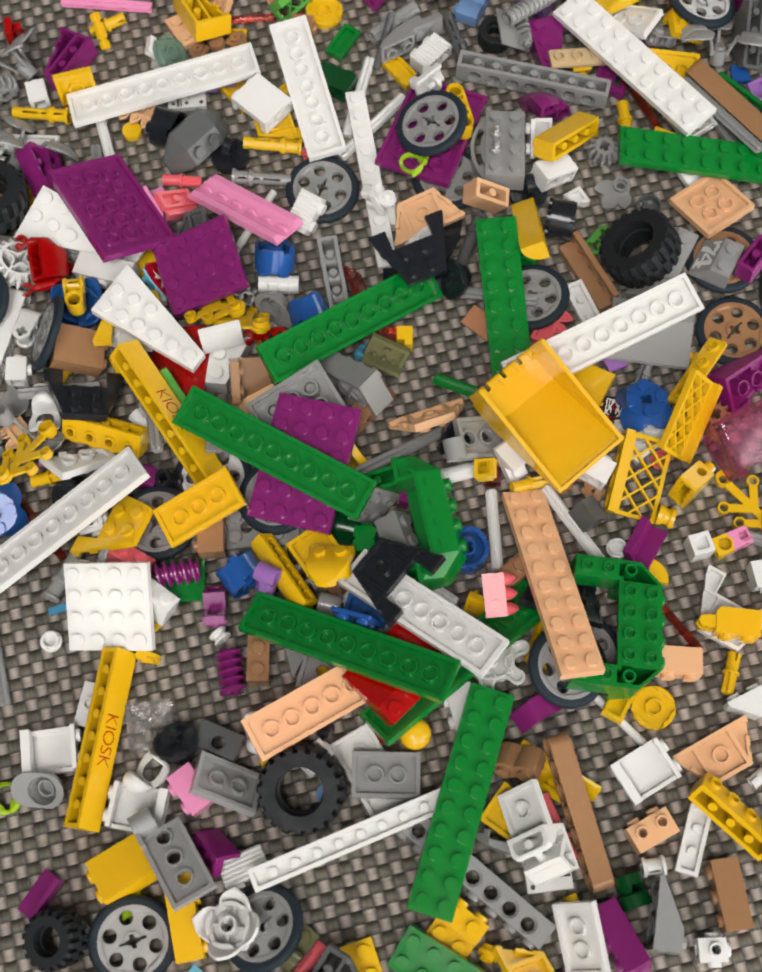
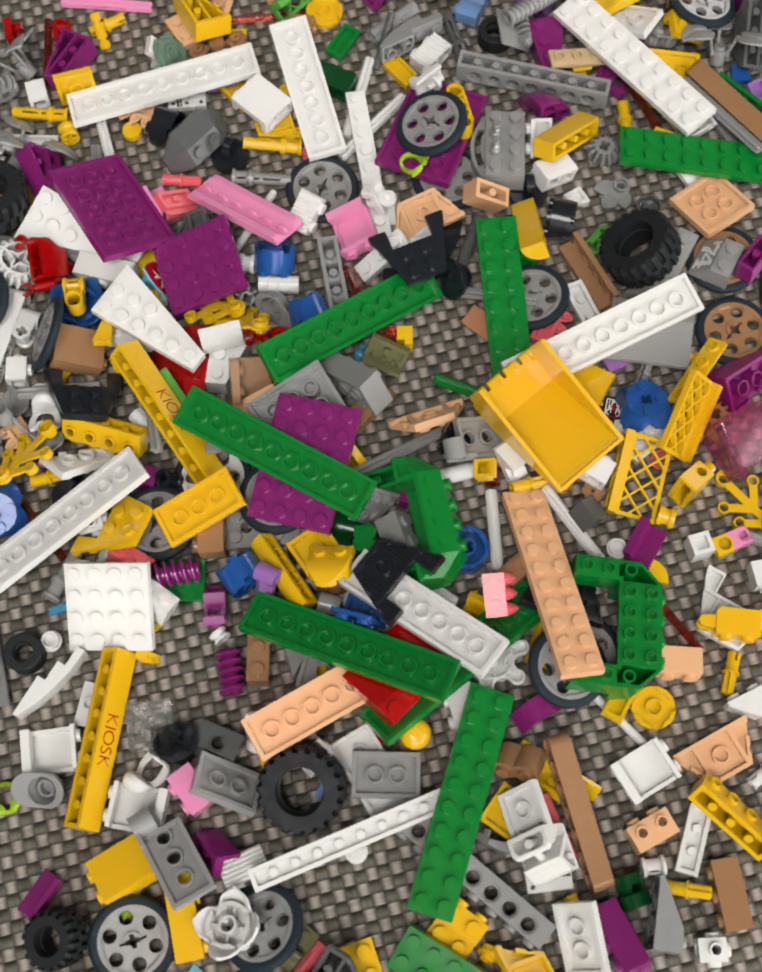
none -> black tyre [3,632,47,675]
none -> white slope [12,646,89,720]
none -> clear red bar [44,18,52,86]
none -> red tile [51,18,72,41]
none -> yellow wheel [57,121,80,146]
none -> white wheel [239,253,257,274]
none -> bright pink panel [325,196,378,261]
none -> white plate [345,846,368,864]
none -> white plate [354,228,410,283]
none -> yellow axle [667,879,713,900]

